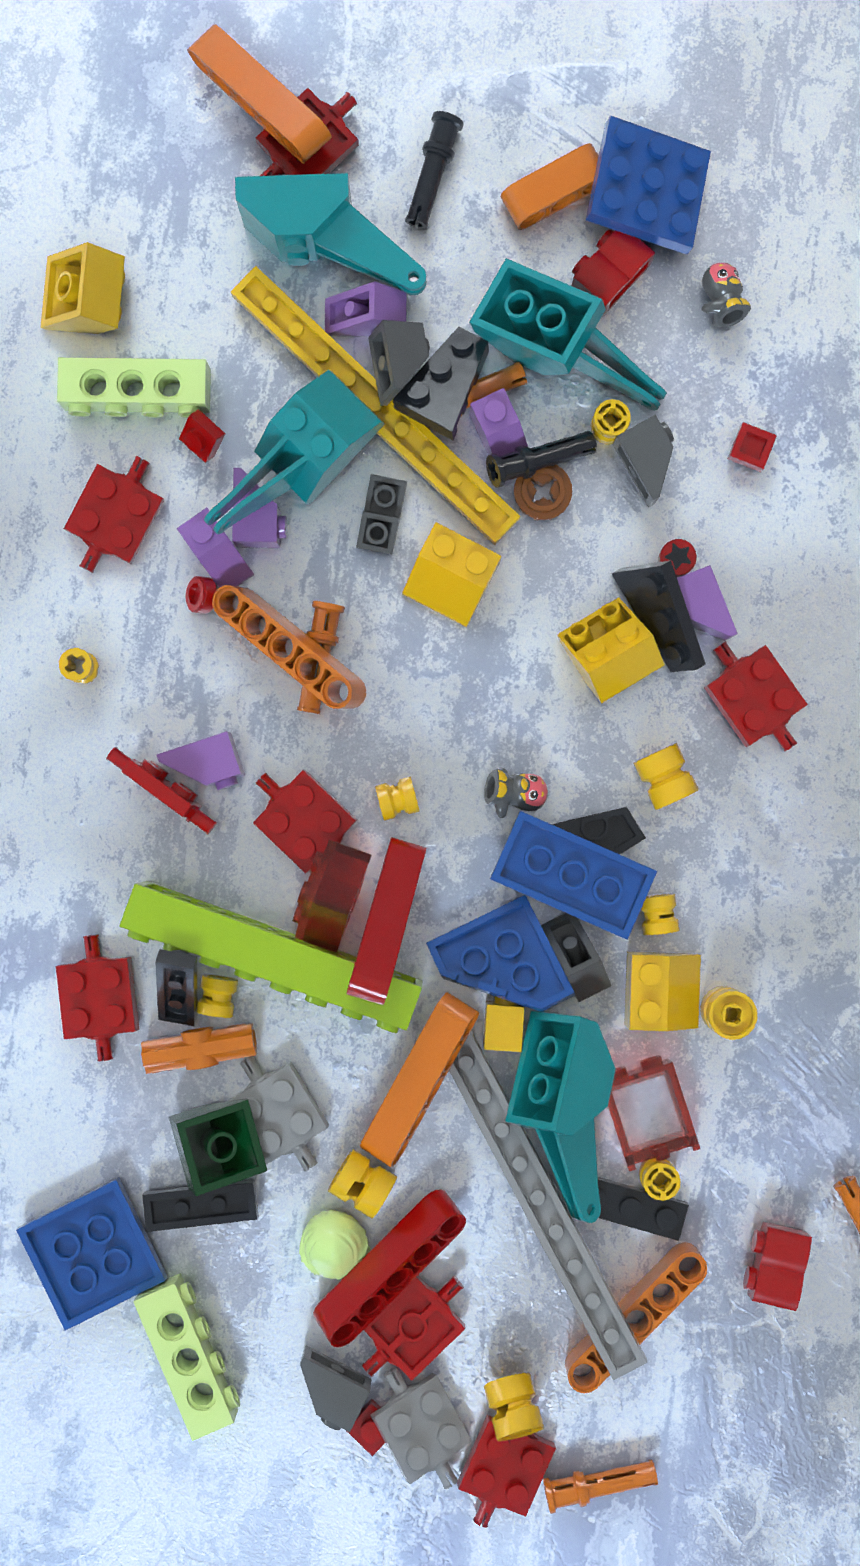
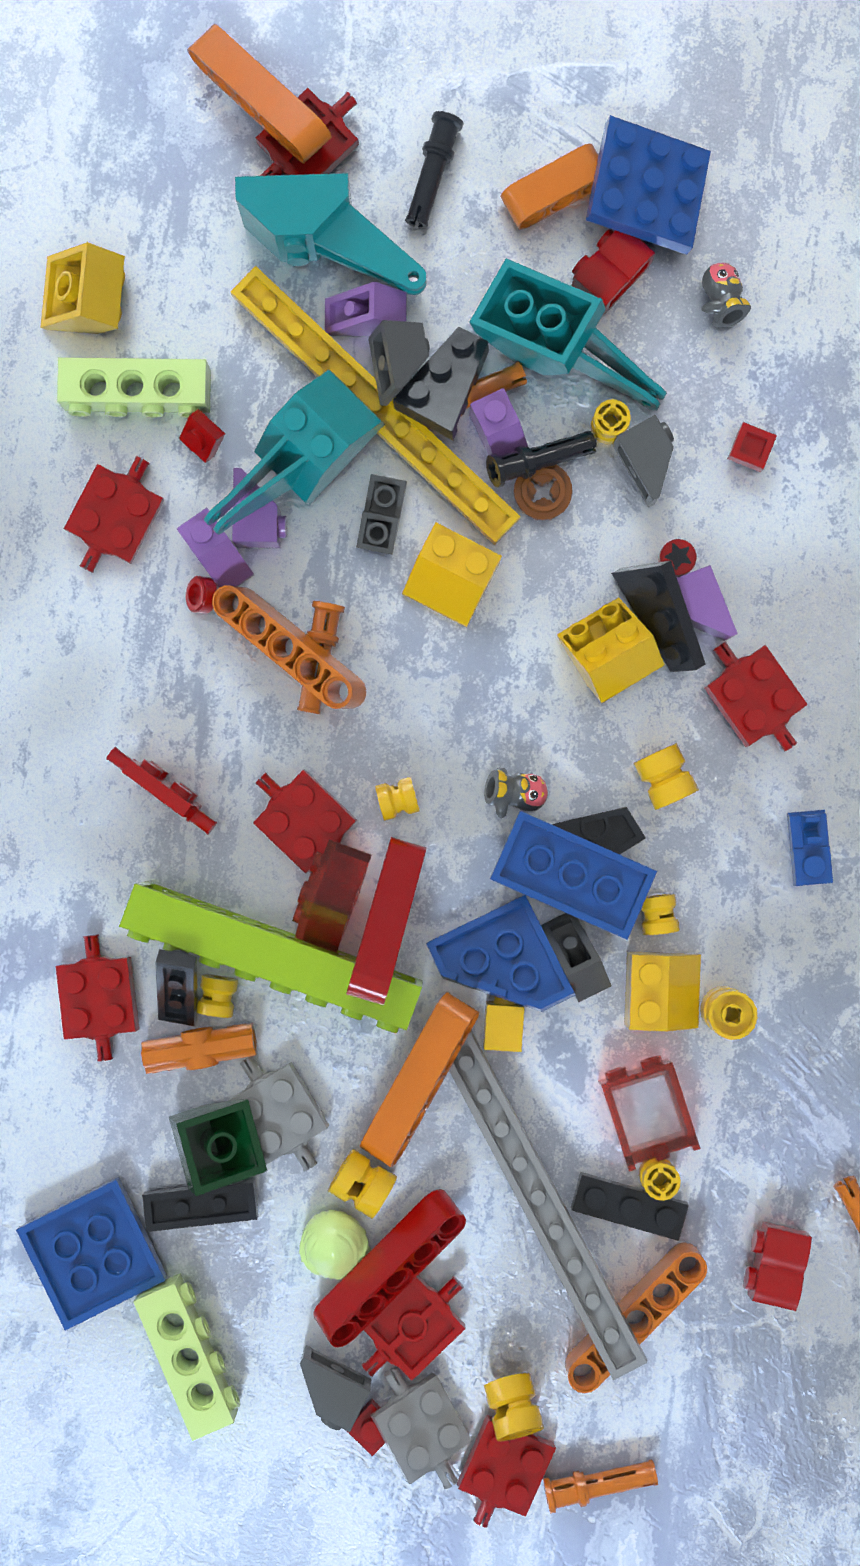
yellow bush [59,648,99,684] -> none
medium lavender slope [156,731,245,790] -> none
teal slope [505,1011,616,1223] -> none
none -> blue plate [787,810,833,886]

